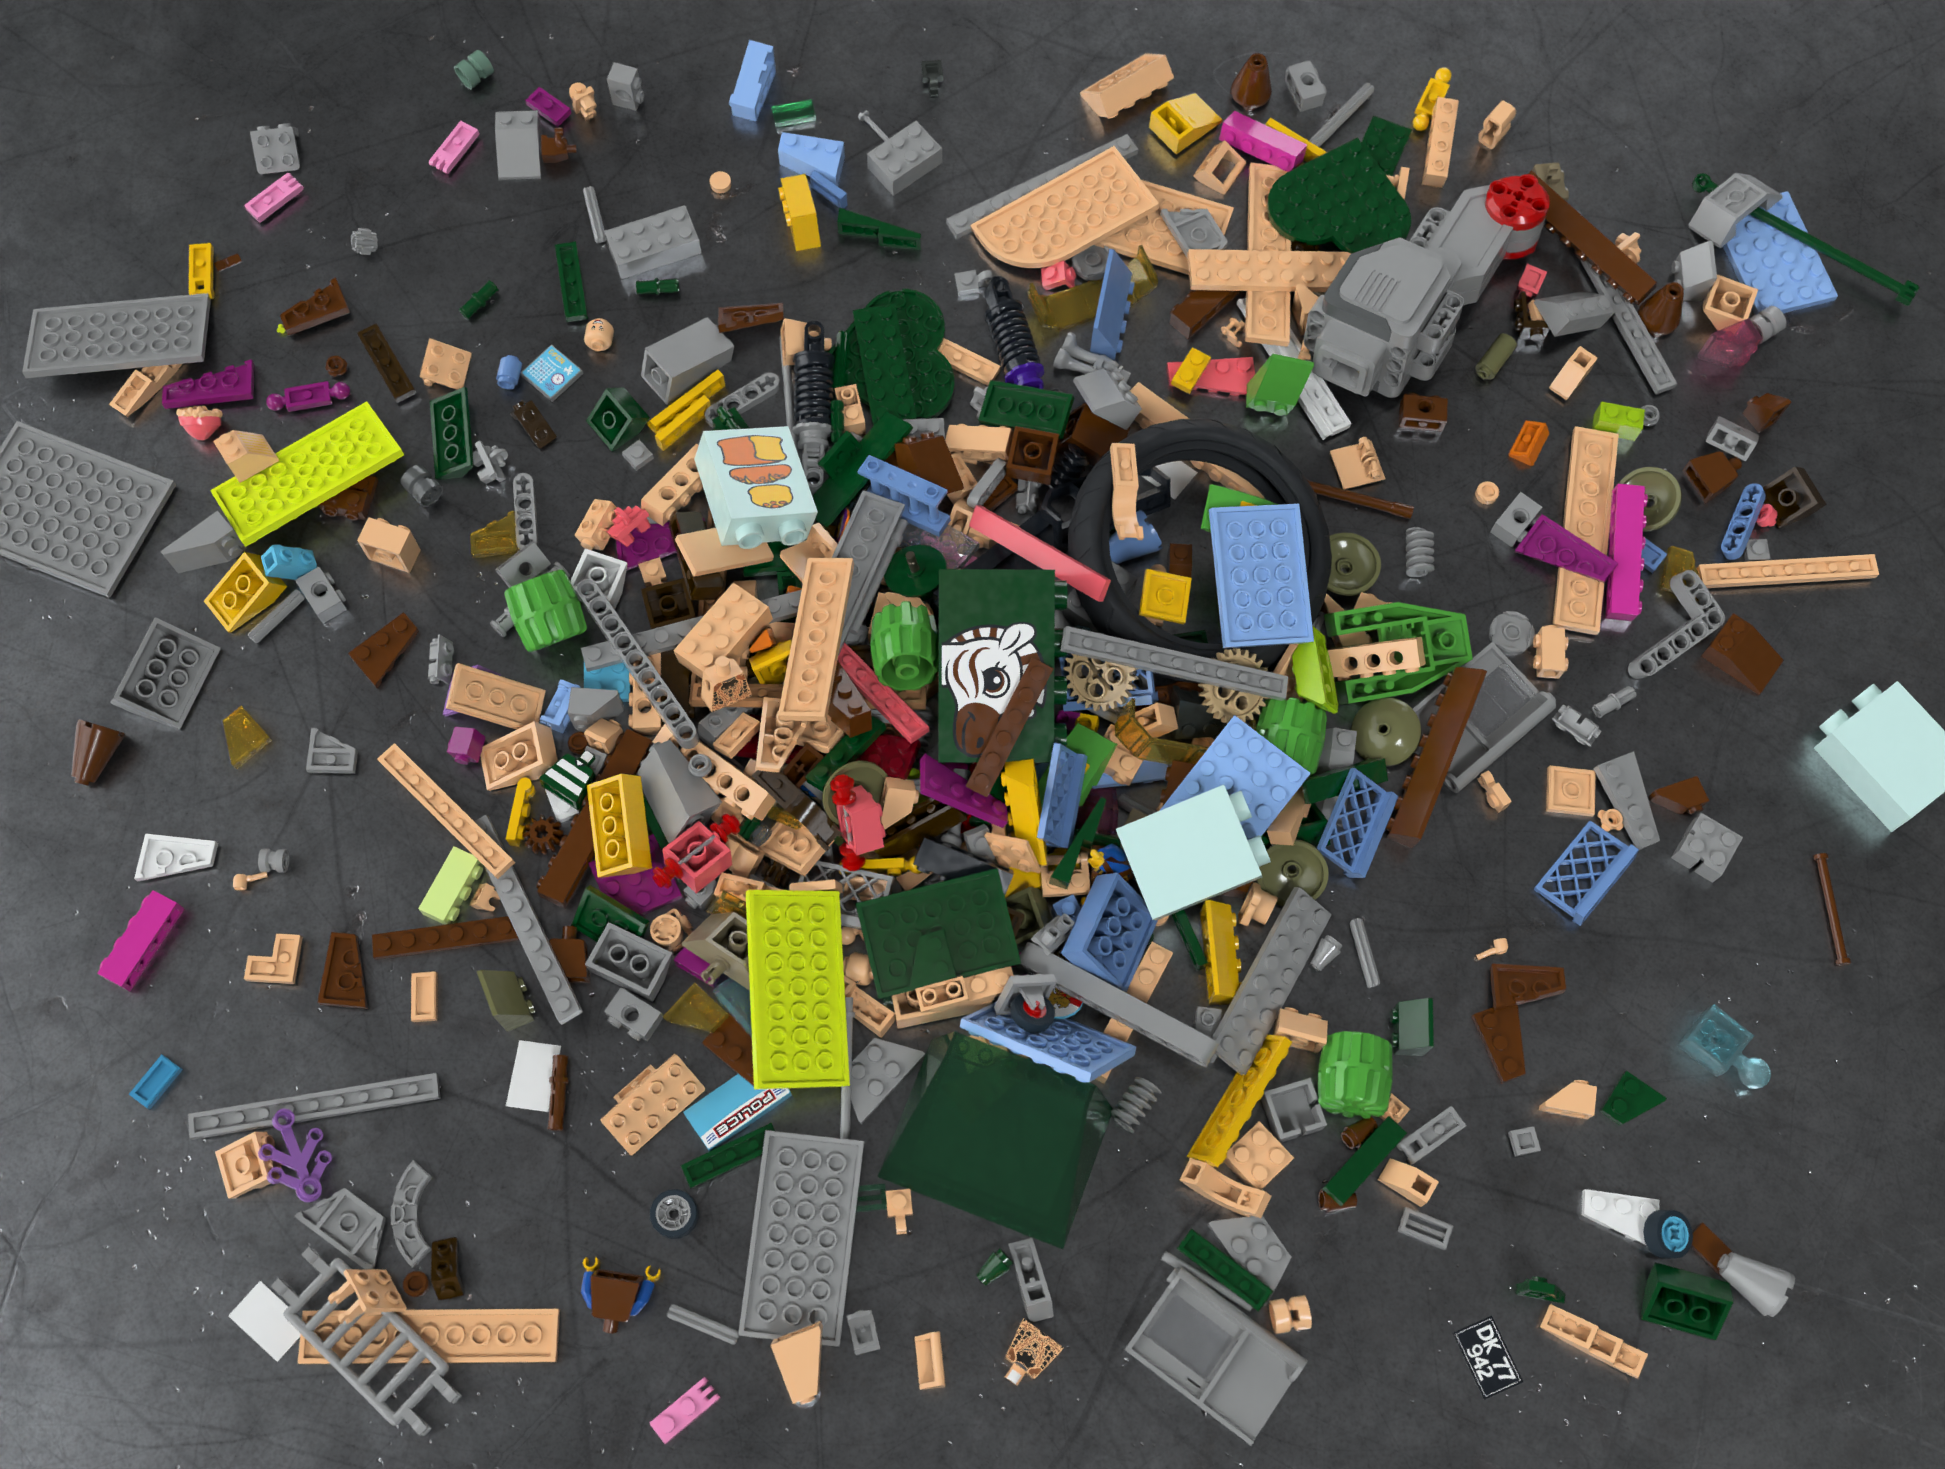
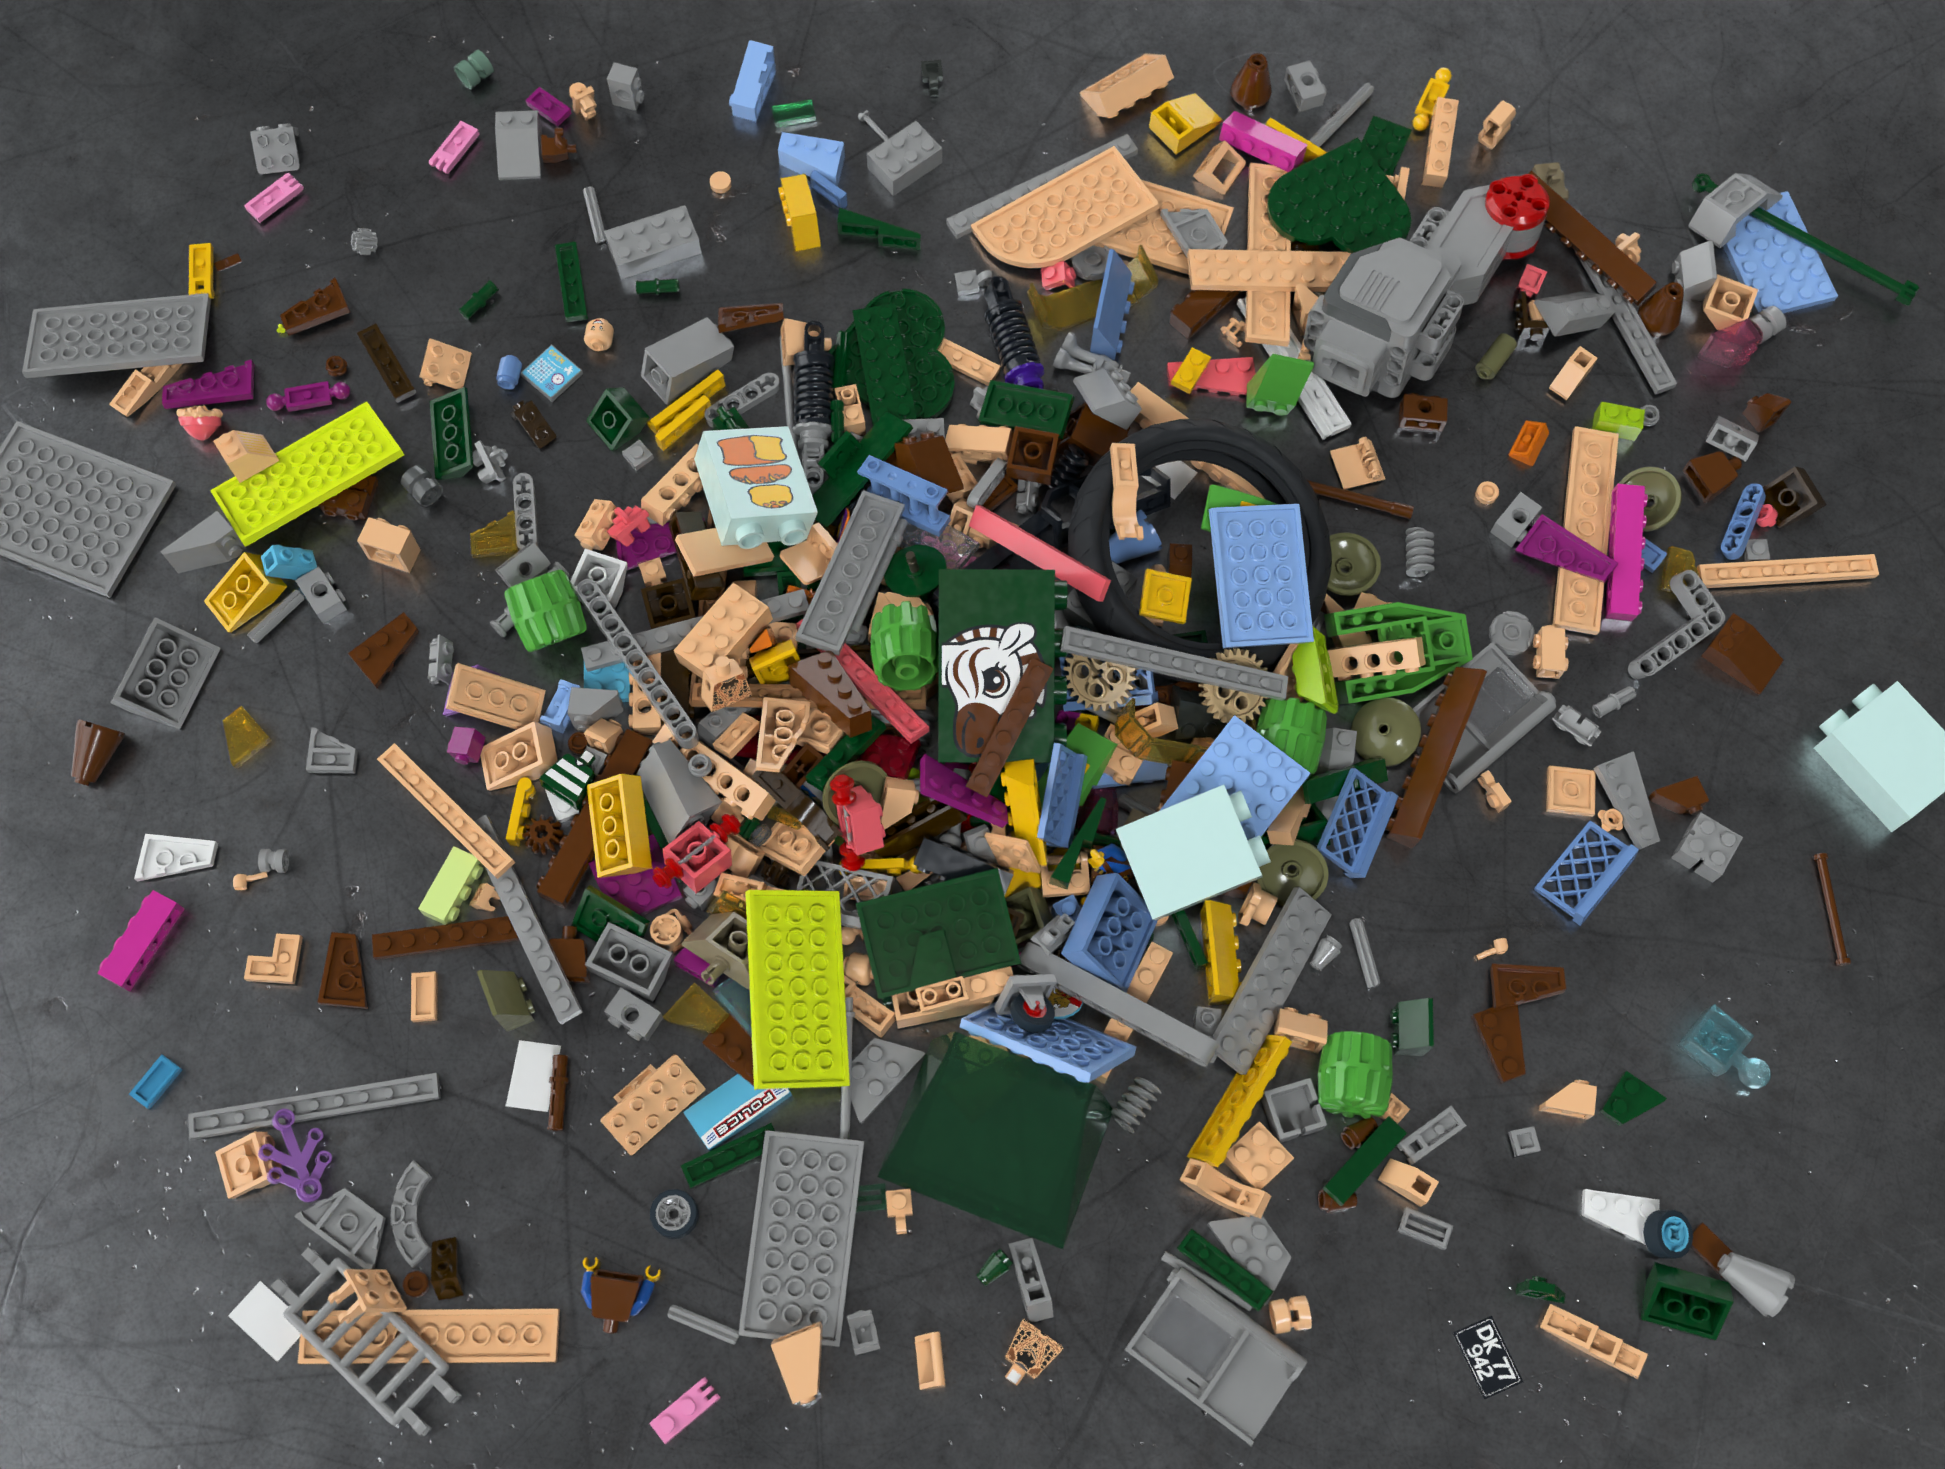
light nougat plate [778,558,854,721] -> none
light nougat tile [789,879,843,893] -> none

